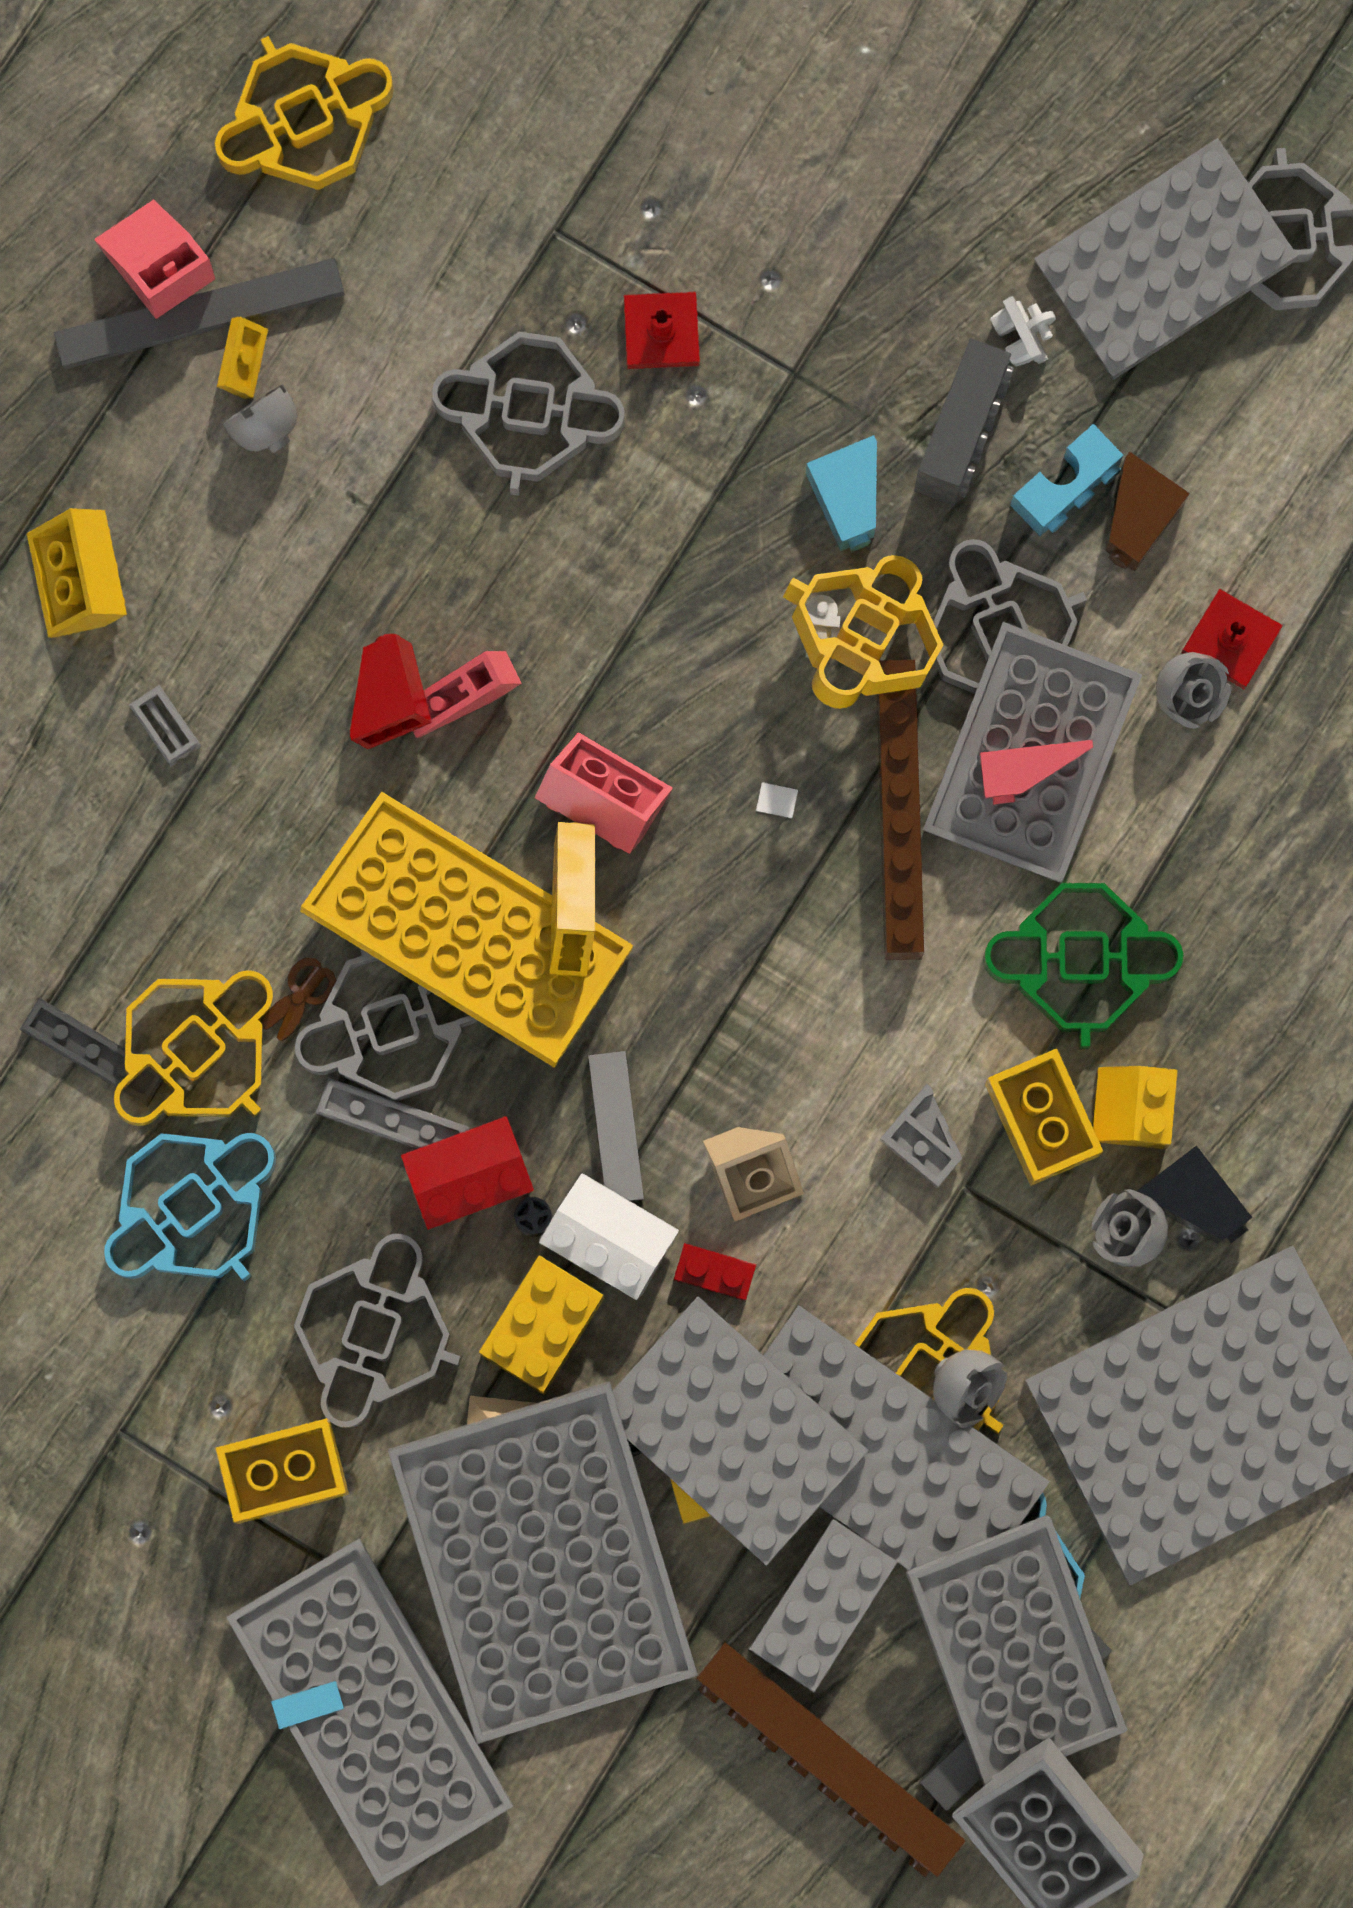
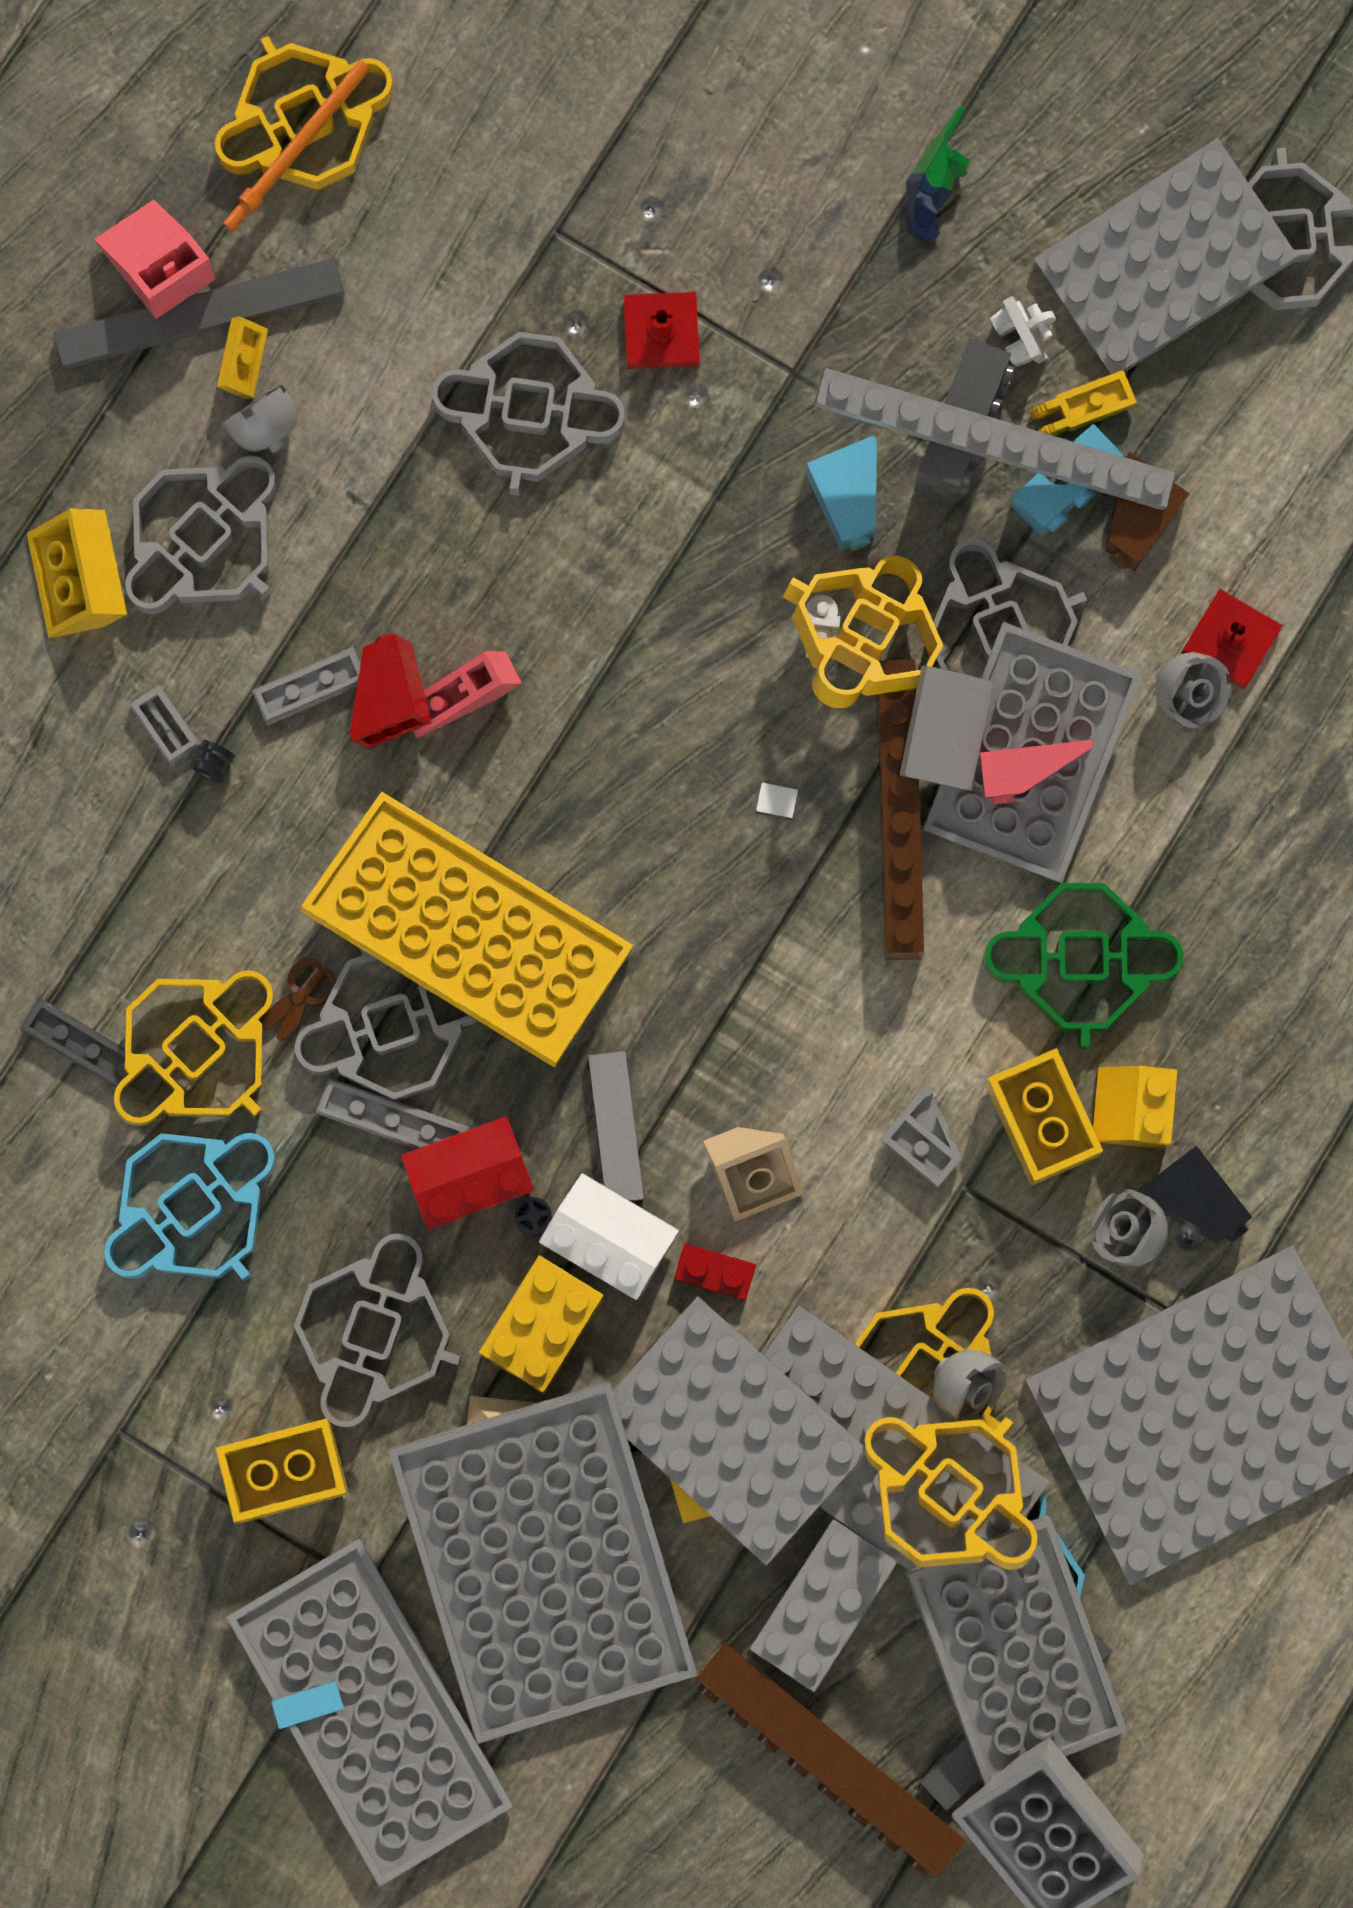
coral slope [535,732,673,854] -> none
yellow slope [549,822,595,976] -> none
none -> light grey piece [125,456,277,614]
none -> black wheel [190,739,236,783]
none -> orange bar [222,60,371,233]
none -> light grey tile [251,647,361,726]
none -> light grey plate [813,368,1175,510]
none -> yellow piece [864,1417,1038,1570]
none -> light grey tile [899,666,994,791]
none -> animal [906,106,970,240]
none -> yellow hinge [1029,371,1137,436]

